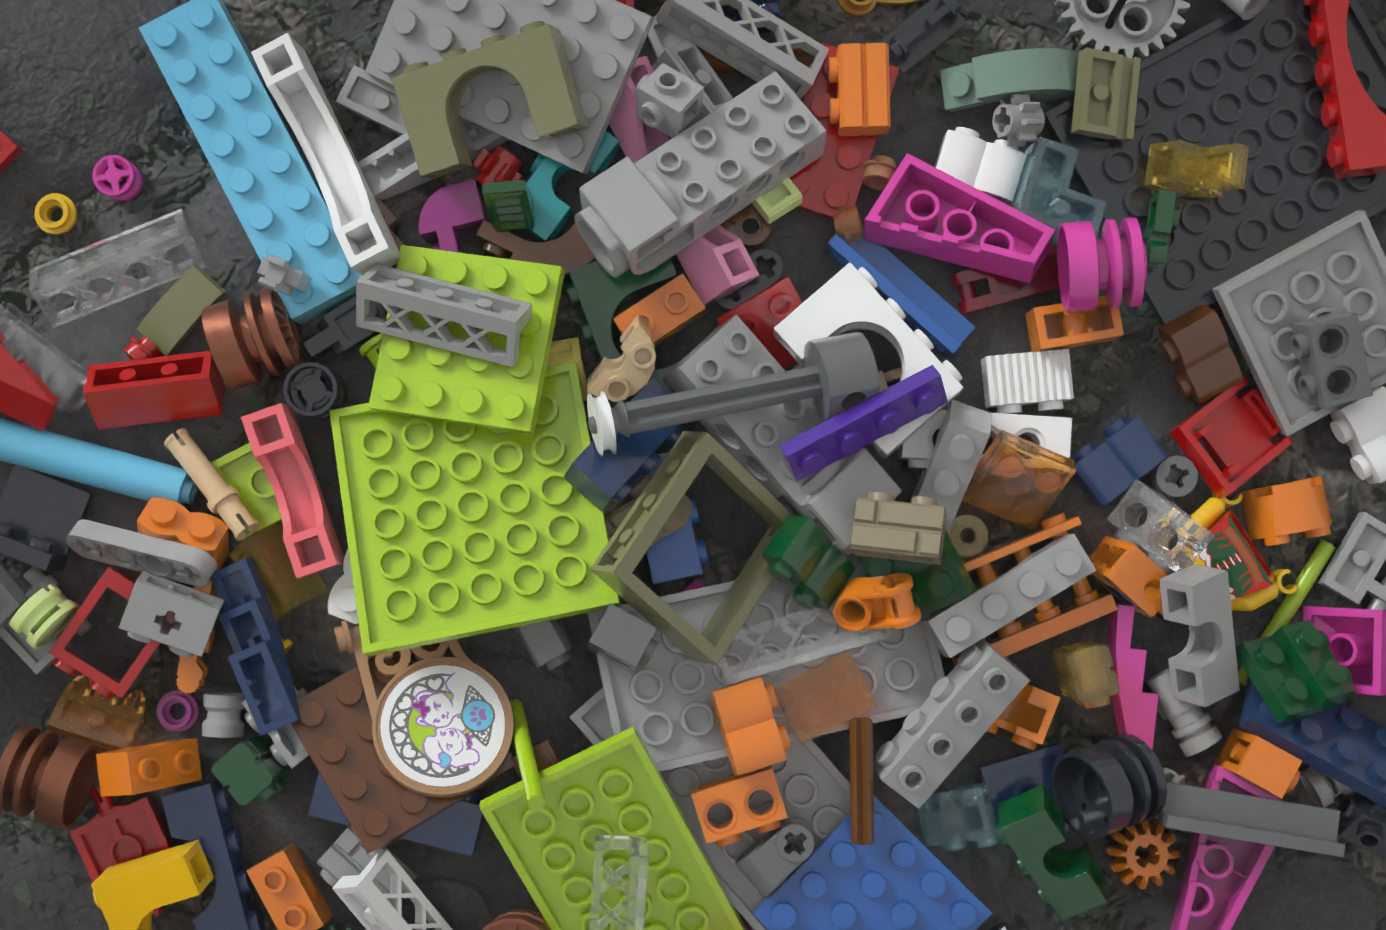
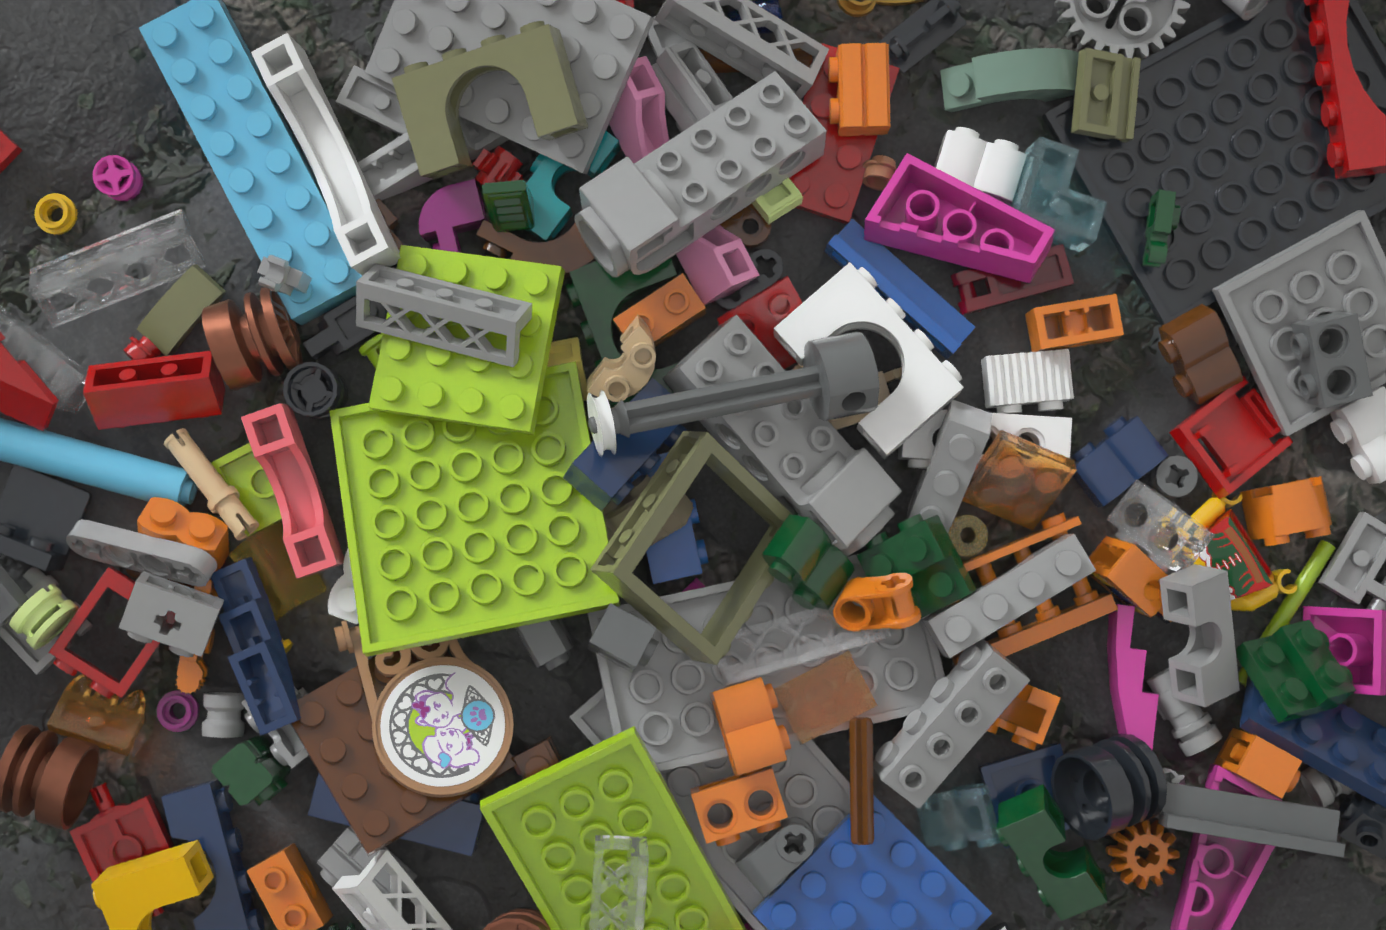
orange brick [96,738,202,797] -> none
lime bar [509,699,545,810] -> none
light grey brick [635,63,704,138] -> none
dark purple plate [780,364,948,482] -> none
clear orange plate [833,204,864,245] -> none
dark tan brick [851,492,947,565] -> none
light grey gear [992,94,1045,147] -> none
clear yellow brick [1051,640,1120,709] -> none
dark pink wheel [1057,218,1147,312] -> none
clear yellow brick [1145,140,1249,198] -> none

